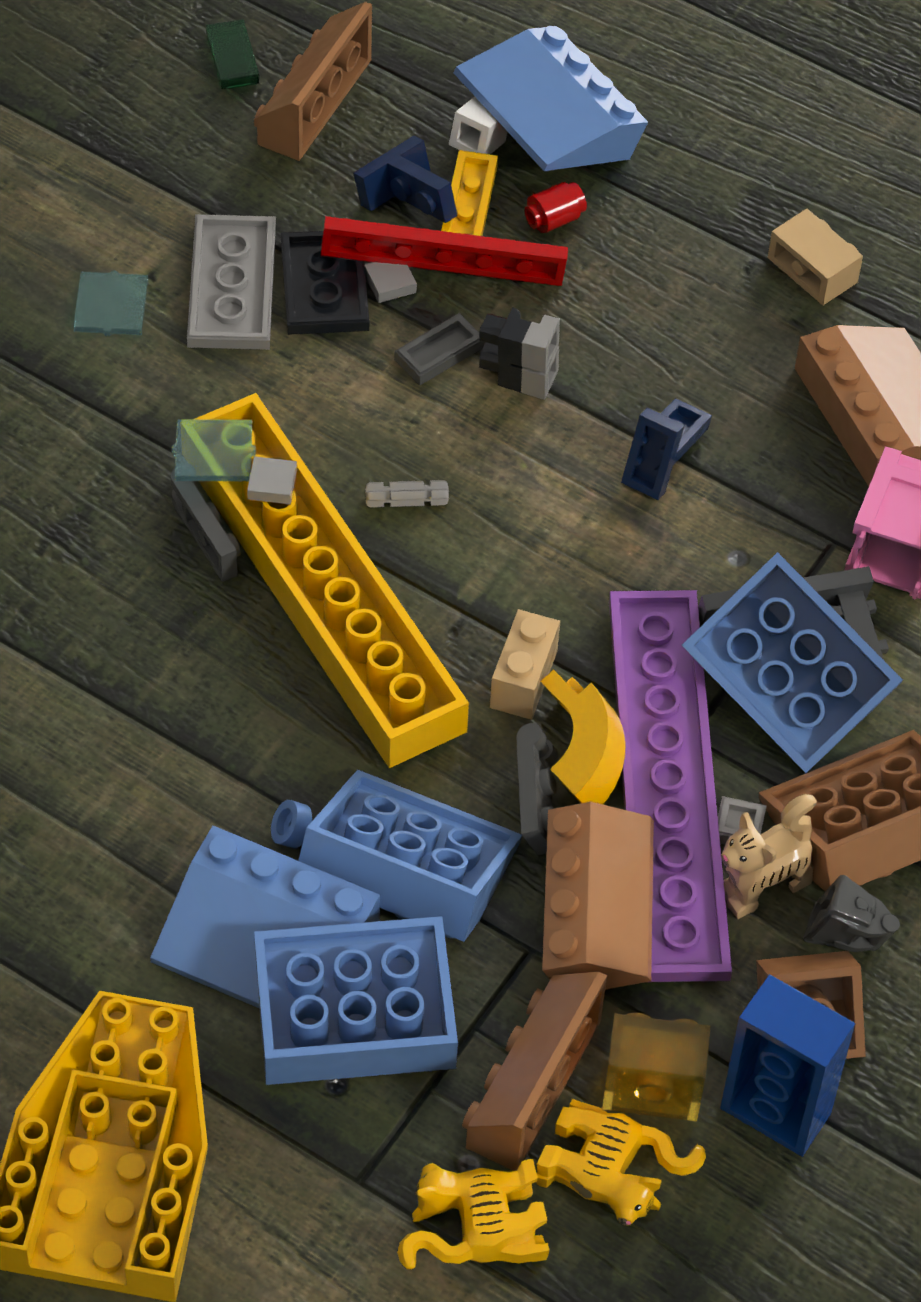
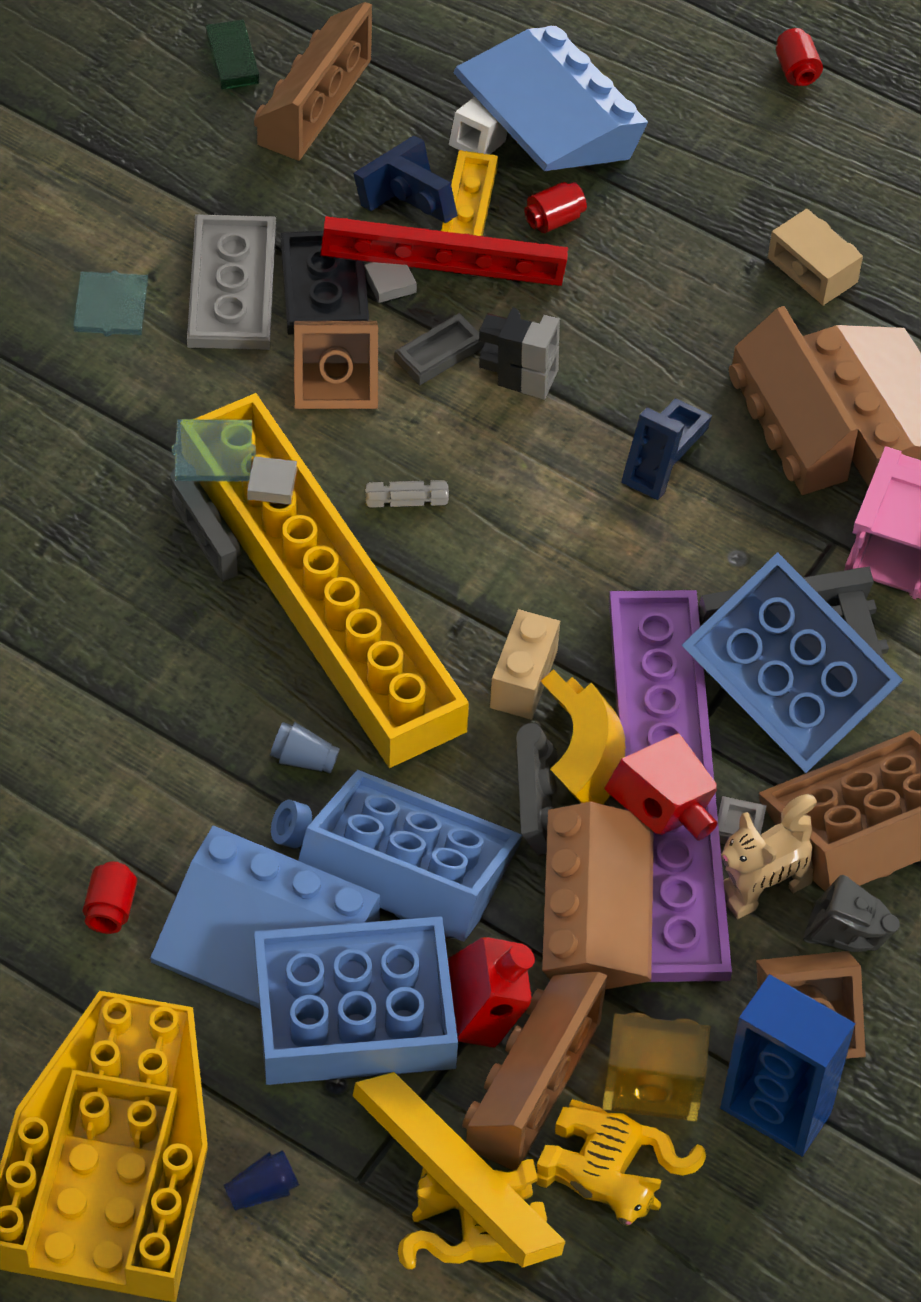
none -> red brick [83,861,138,934]
none -> clear blue cone [223,1150,300,1211]
none -> sand blue cone [270,722,340,774]
none -> medium nougat slope [294,321,378,409]
none -> yellow tile [353,1072,565,1268]
none -> red torso [448,937,535,1048]
none -> red torso [604,733,718,841]
none -> medium nougat slope [729,306,858,495]
none -> red brick [776,28,823,86]

